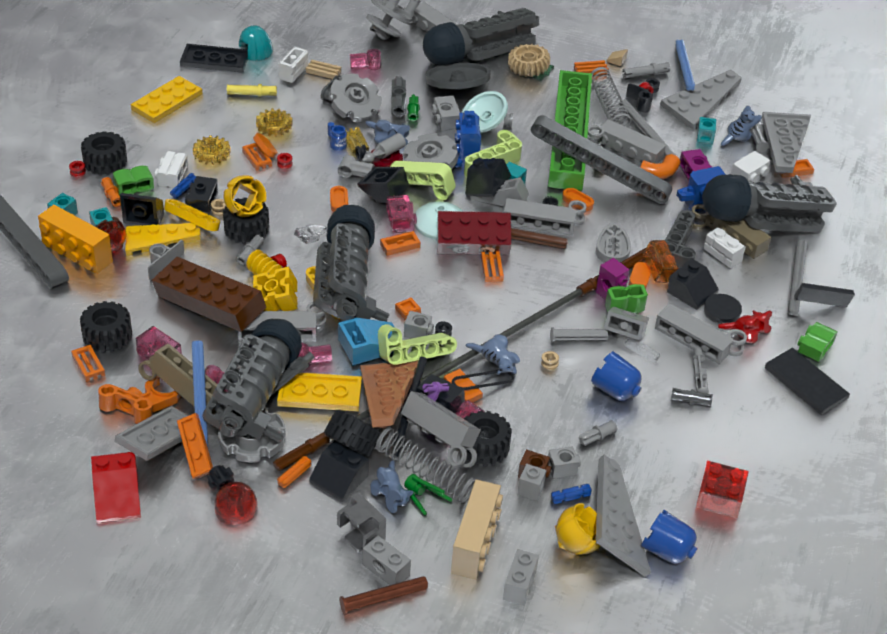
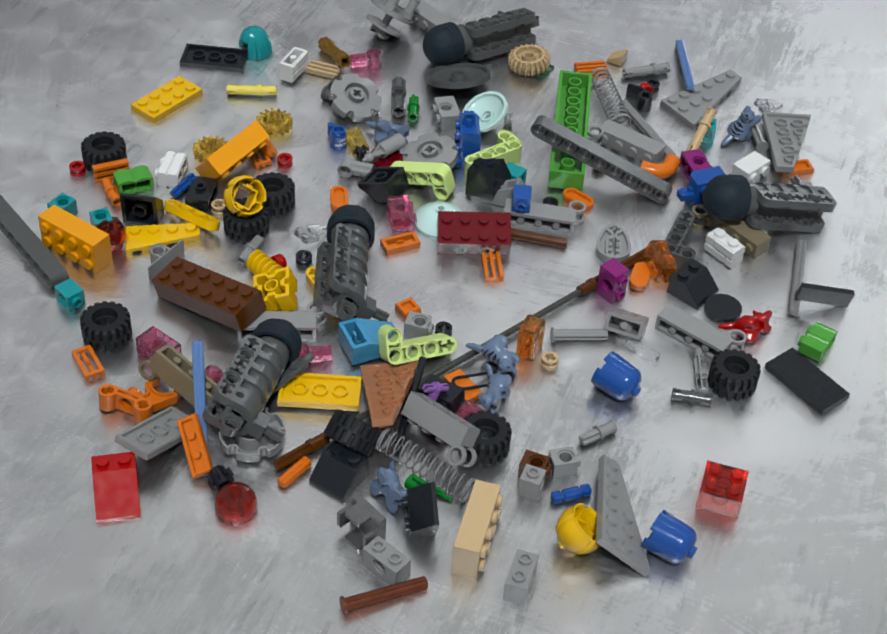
bright green brick [605,284,648,313] -> none
none -> teal brick [54,278,86,312]
none -> orange tile [92,158,129,183]
none -> light orange piece [195,120,270,182]
none -> black tyre [254,172,295,217]
none -> black bush [296,250,312,267]
none -> pearl gold axle [318,36,351,68]
none -> black slope [402,482,439,537]
none -> sand blue animal [477,363,512,414]
none -> blue brick [512,184,532,213]
none -> clear orange brick [516,314,546,362]
none -> tan pin [686,107,717,151]
none -> black tyre [707,349,761,401]
none -> clear plate [754,98,783,113]

